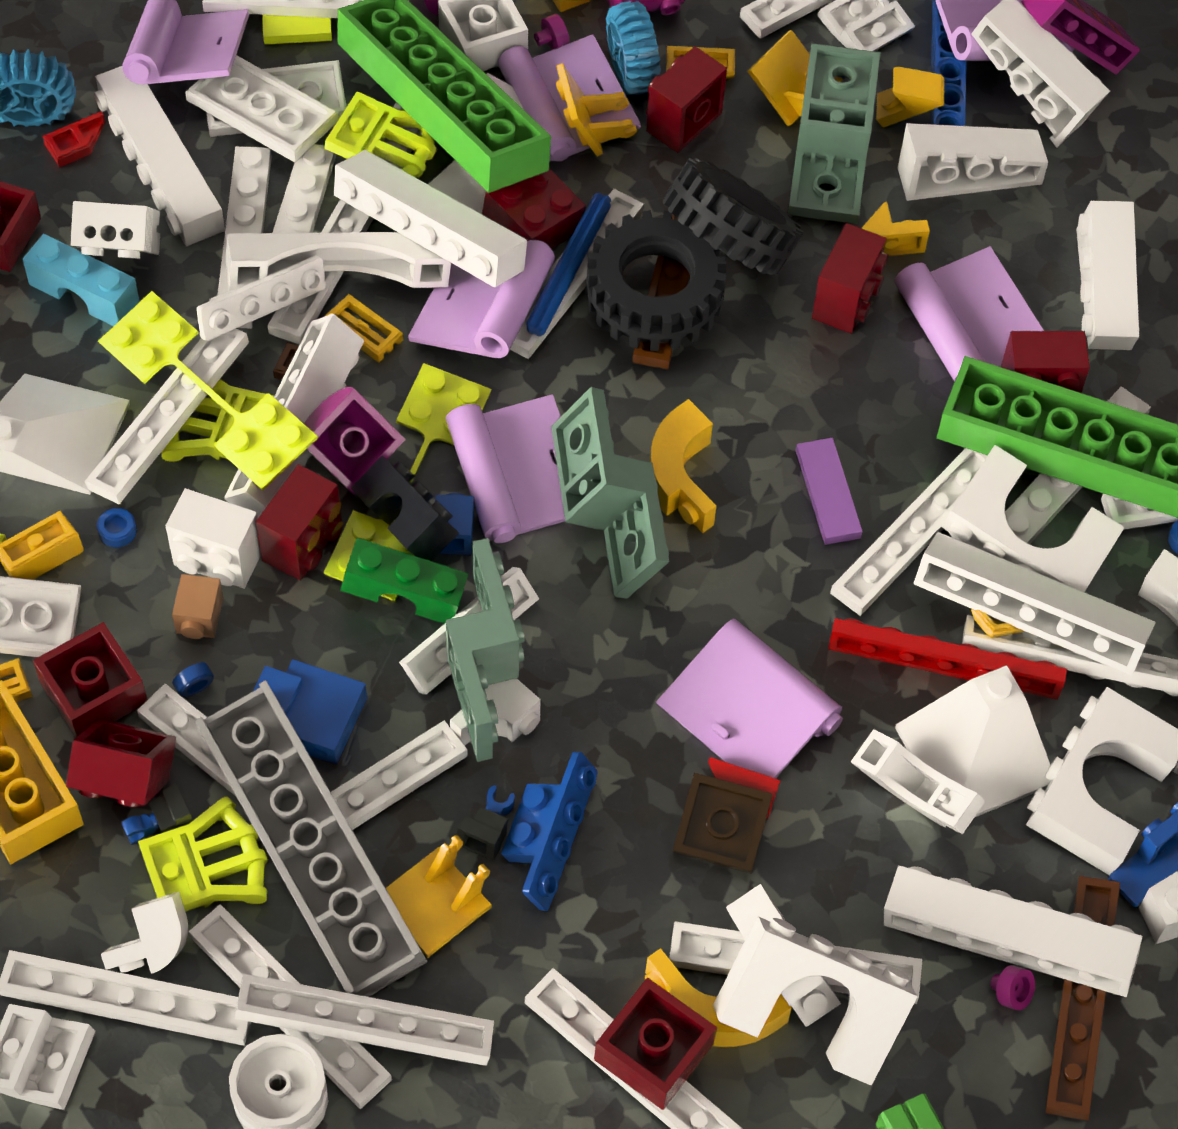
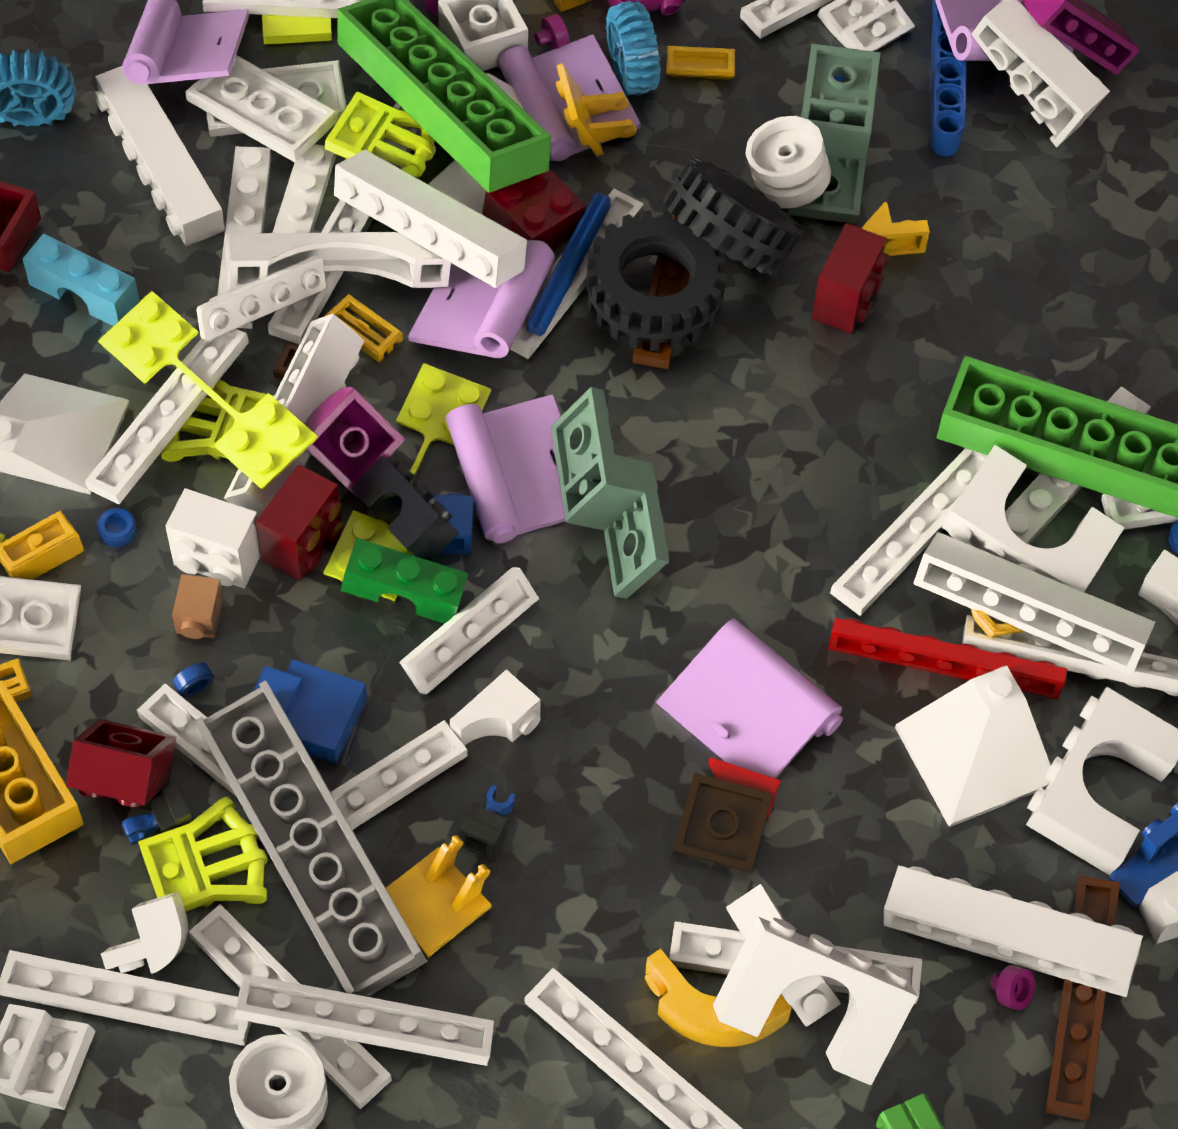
dark red brick [33,622,148,738] -> none
red tile [43,111,105,168] -> none
white piece [71,201,160,259] -> none
sand green bracket [446,538,525,762] -> none
blue bracket [501,752,598,911] -> none
dark red brick [594,977,717,1110] -> none
dark red brick [646,46,727,153] -> none
yellow arch [650,399,717,533] -> none
yellow plate [747,30,843,126] -> none
medium lavender tile [796,438,863,545] -> none
white arch [851,729,985,834] -> none
yellow slope [876,67,944,128] -> none
lavender door [894,246,1044,382] -> none
white wedge [897,123,1048,201] -> none
dark red brick [1001,331,1090,393] -> none
white wedge [1076,201,1139,350] -> none
none -> white wheel [745,116,831,208]

